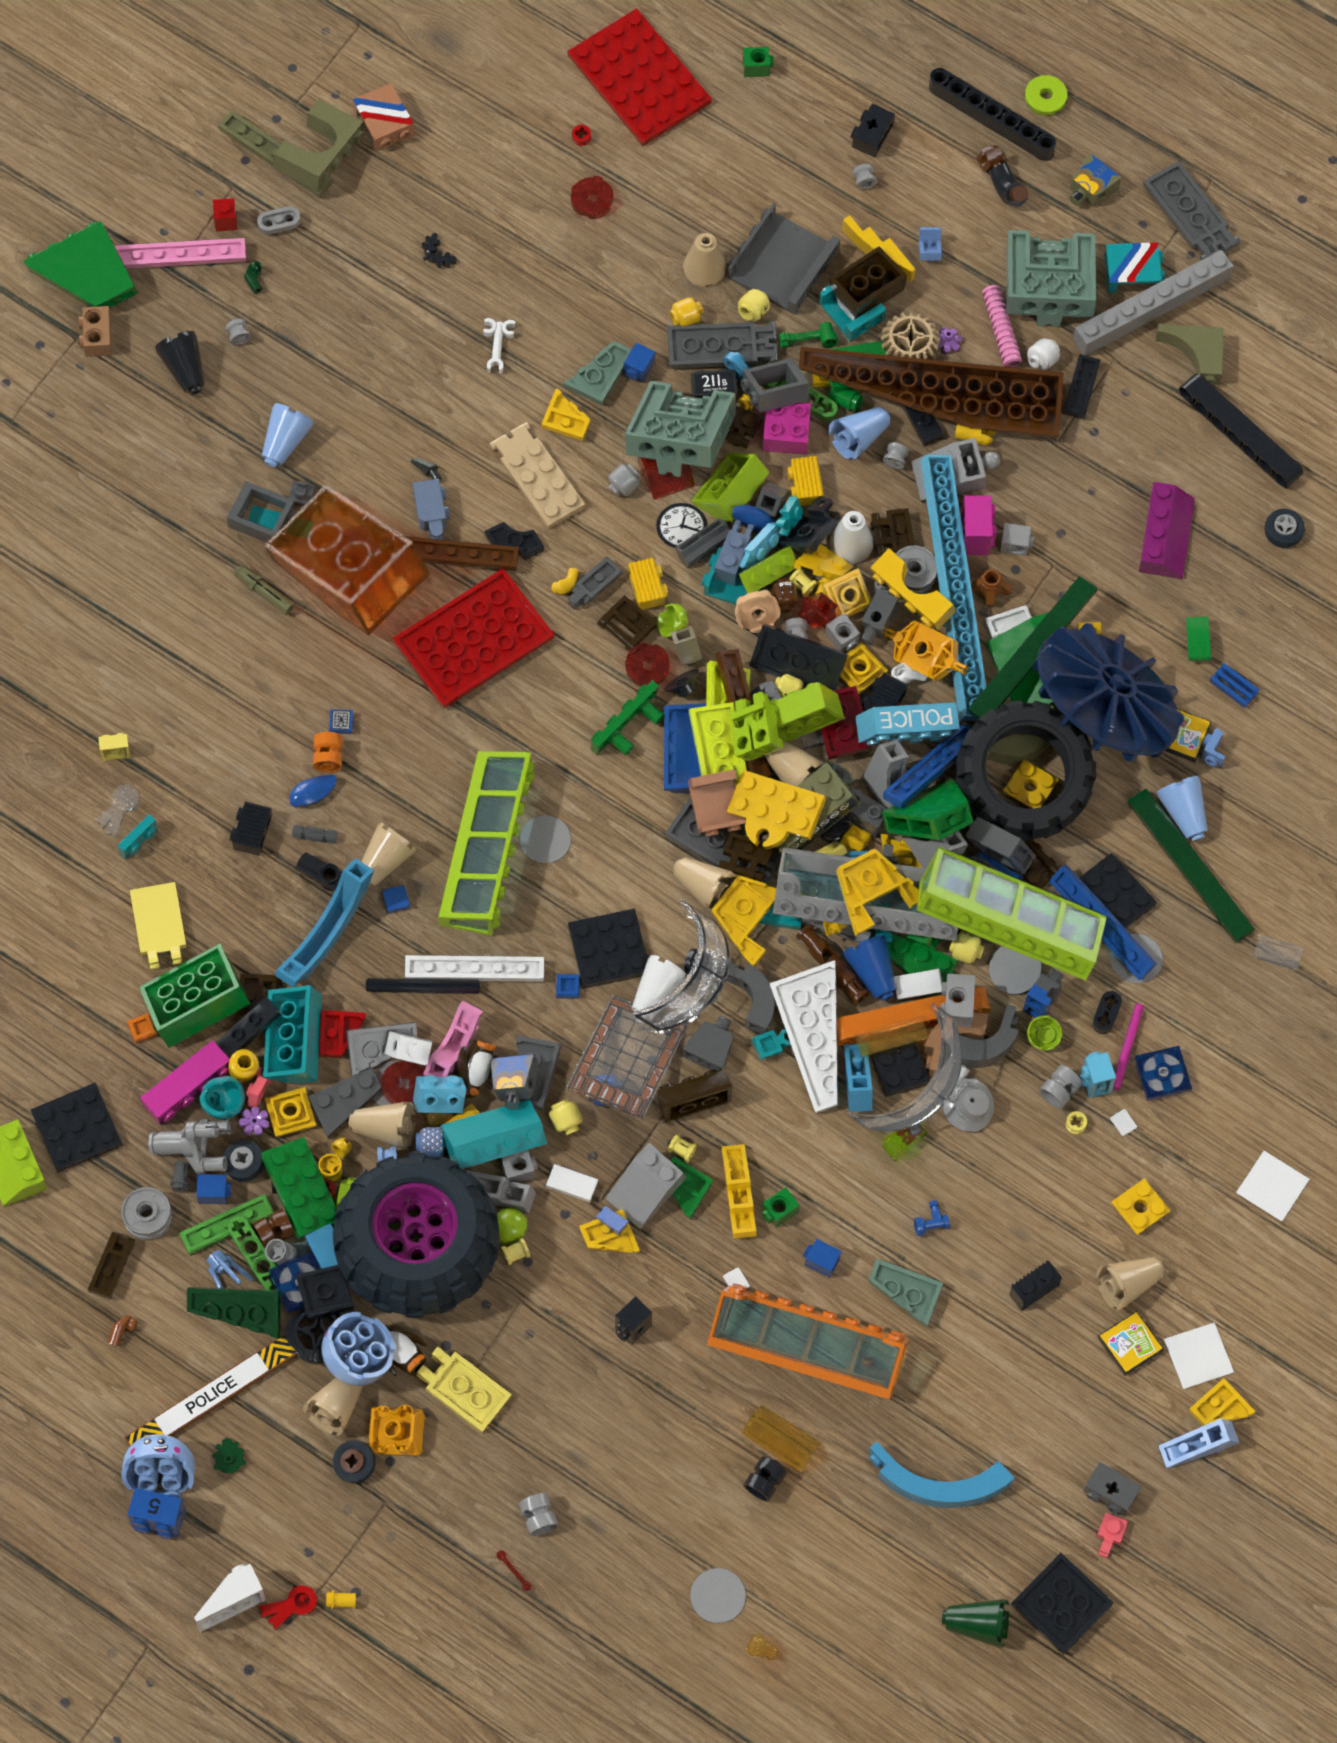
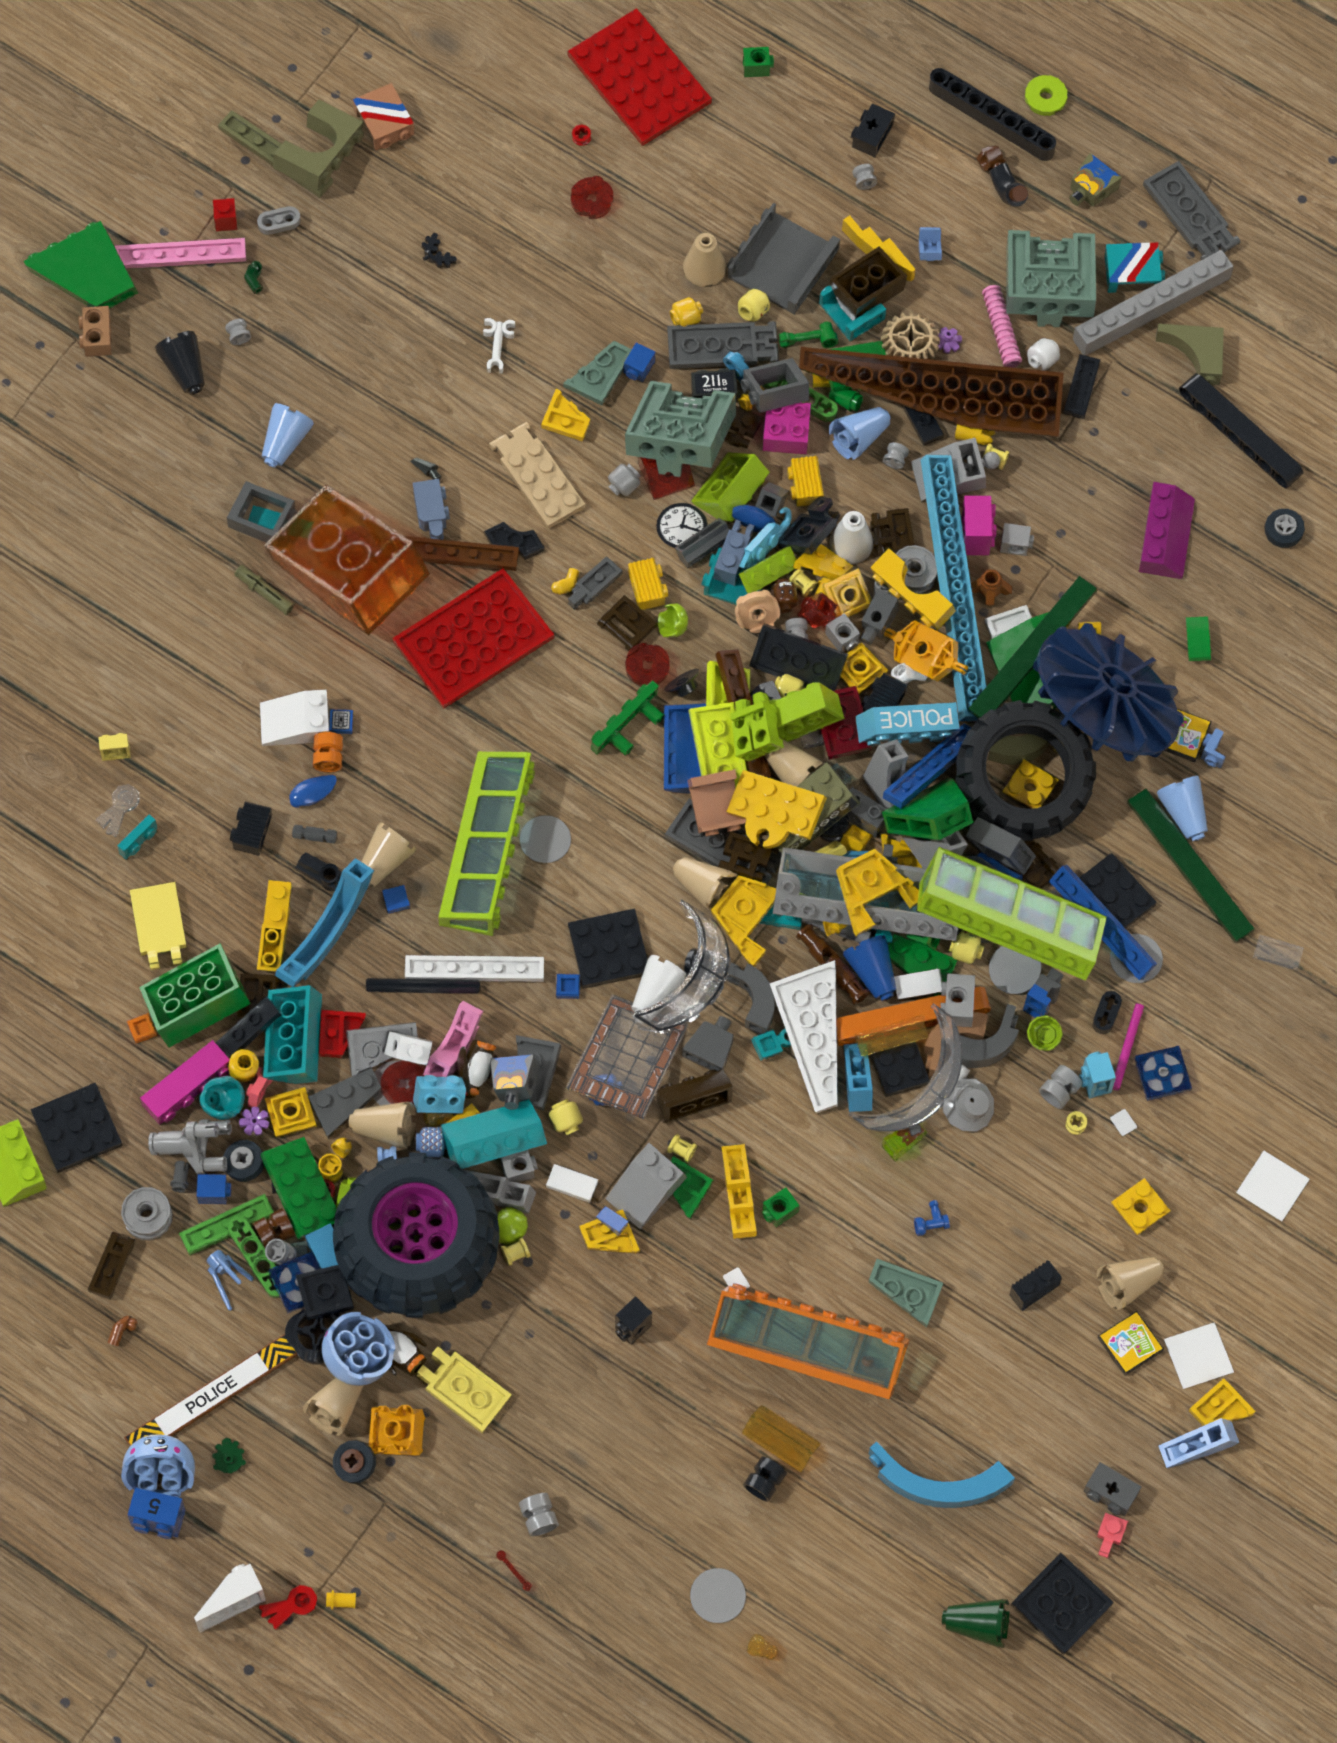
dark green wing [187,1287,281,1339] -> none
dark grey tile [289,481,315,509] -> none
dark tan brick [671,626,702,666] -> none
teal plate [775,496,803,536] -> none
blue brick [803,1239,842,1278] -> none
blue tile [1209,663,1259,708] -> none
none -> yellow slope [257,880,292,972]
none -> white slope [260,690,329,746]
none -> light yellow bush [982,443,1010,470]

